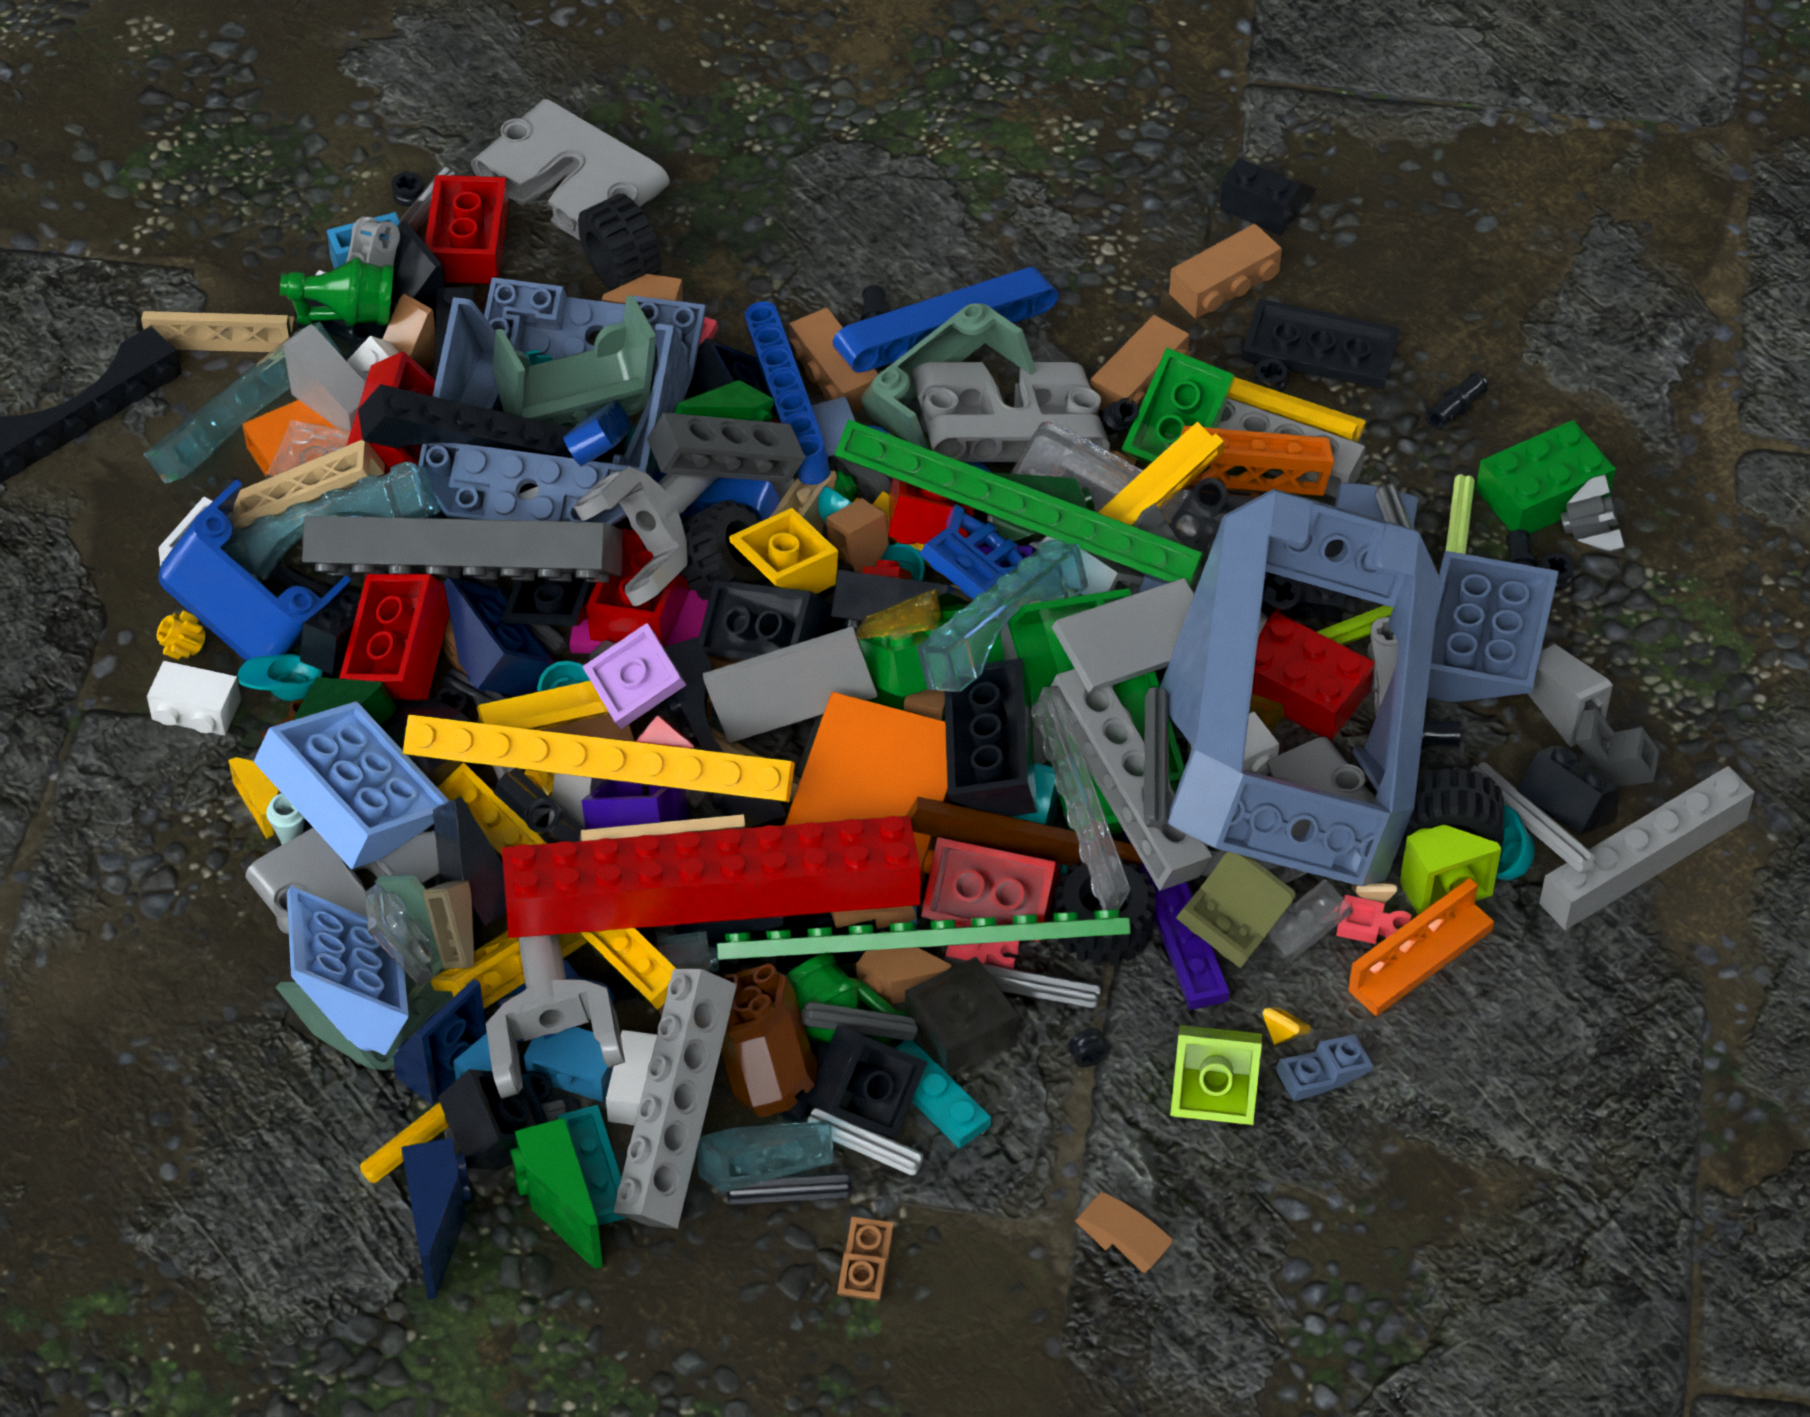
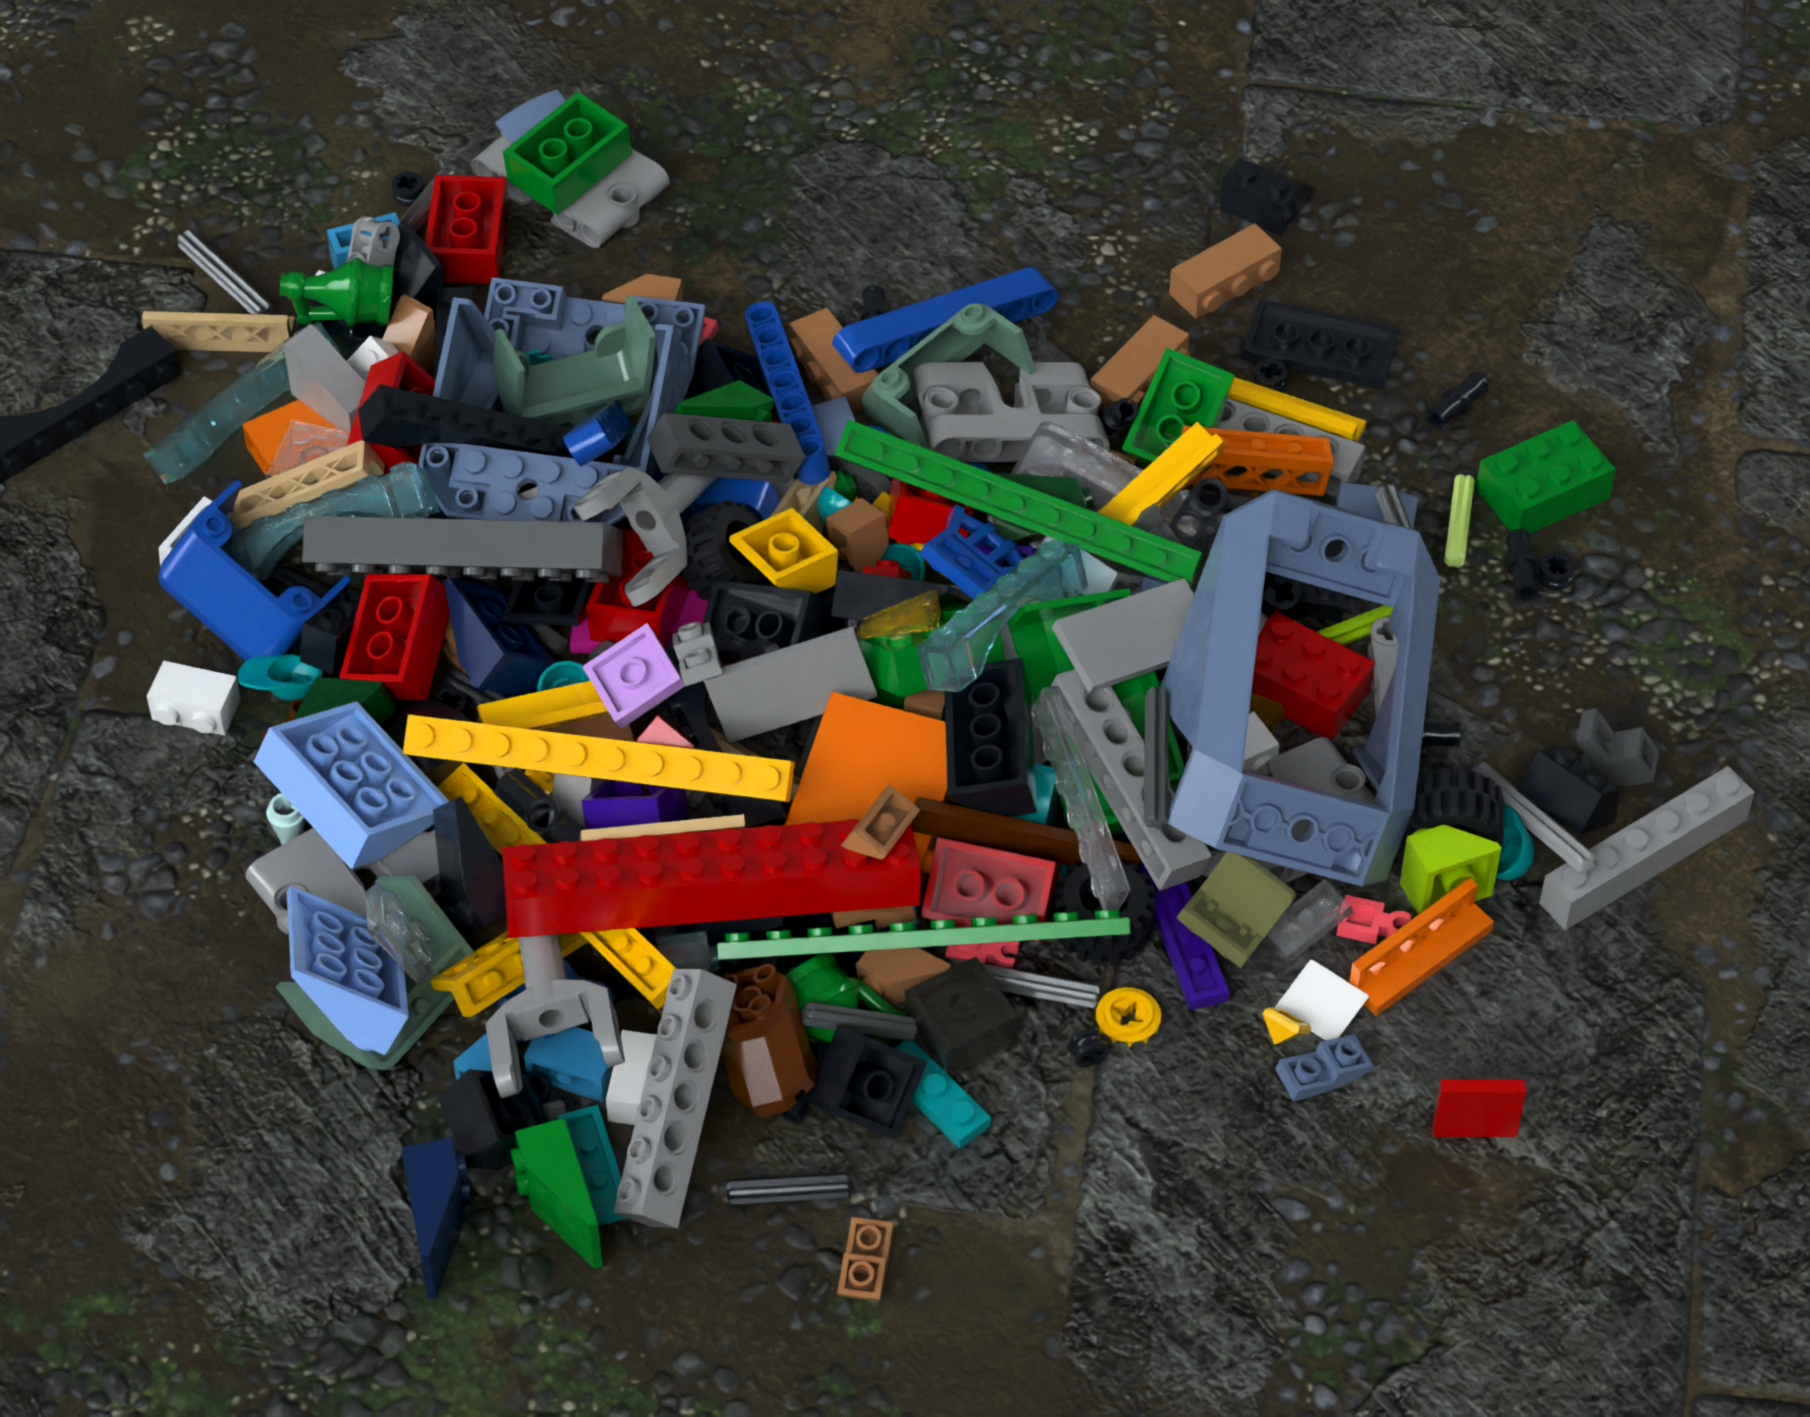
yellow gear [157,610,205,660] -> none
yellow slope [229,757,281,839] -> none
yellow axle [360,1102,449,1184] -> none
dark blue slope [393,979,487,1105] -> none
dark tan slope [423,880,474,969] -> none
black tyre [578,193,661,290] -> none
clear light blue slope [697,1121,834,1192] -> none
light grey axle [807,1107,923,1175] -> none
medium nougat slope [1075,1192,1174,1273] -> none
lime slope [1170,1025,1262,1125] -> none
tan slope [1352,881,1397,903] -> none
sand blue slope [1427,551,1559,702] -> none
light grey slope [1527,644,1613,747] -> none
dark grey brick [1560,474,1625,551] -> none
none -> axle [177,230,274,315]
none -> sand blue slope [495,89,566,144]
none -> green brick [503,92,632,215]
none -> light grey slope [672,622,723,687]
none -> medium nougat slope [841,784,920,860]
none -> yellow gear [1095,987,1161,1048]
none -> white sticker [1275,959,1369,1041]
none -> red tile [1432,1079,1526,1137]

